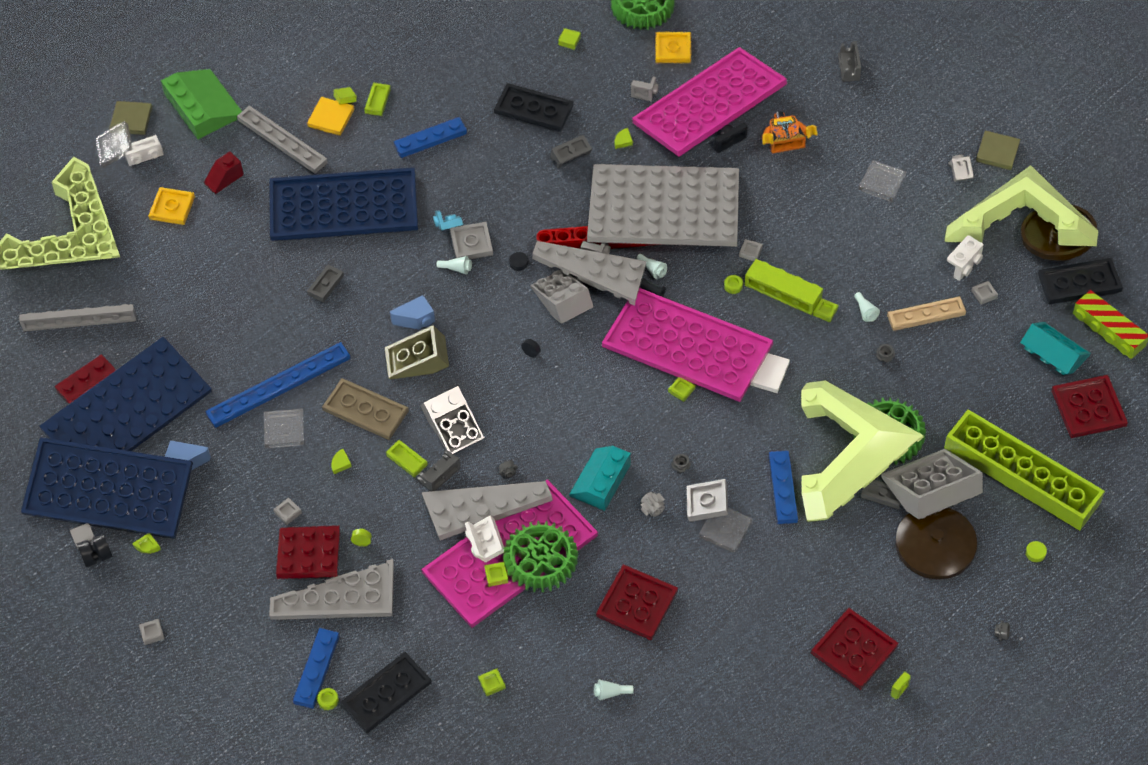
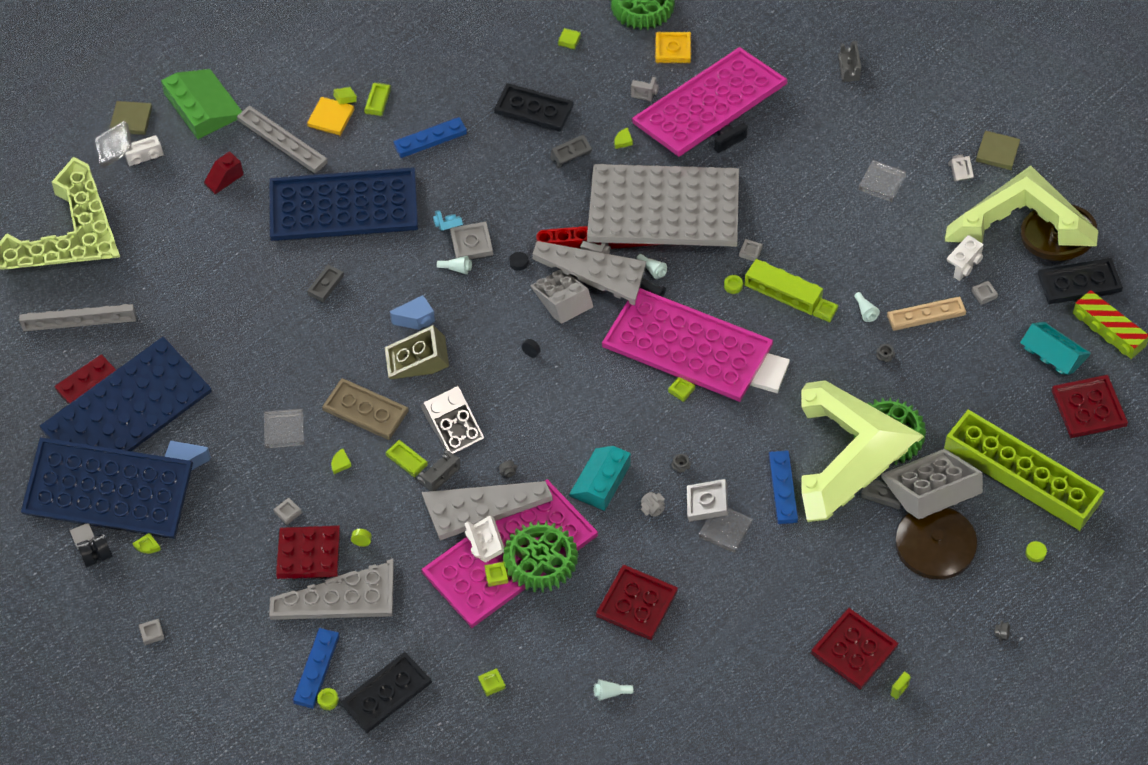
yellow tile [148,187,195,225] -> none
blue tile [205,342,351,428] -> none
torso [762,111,818,154] -> none

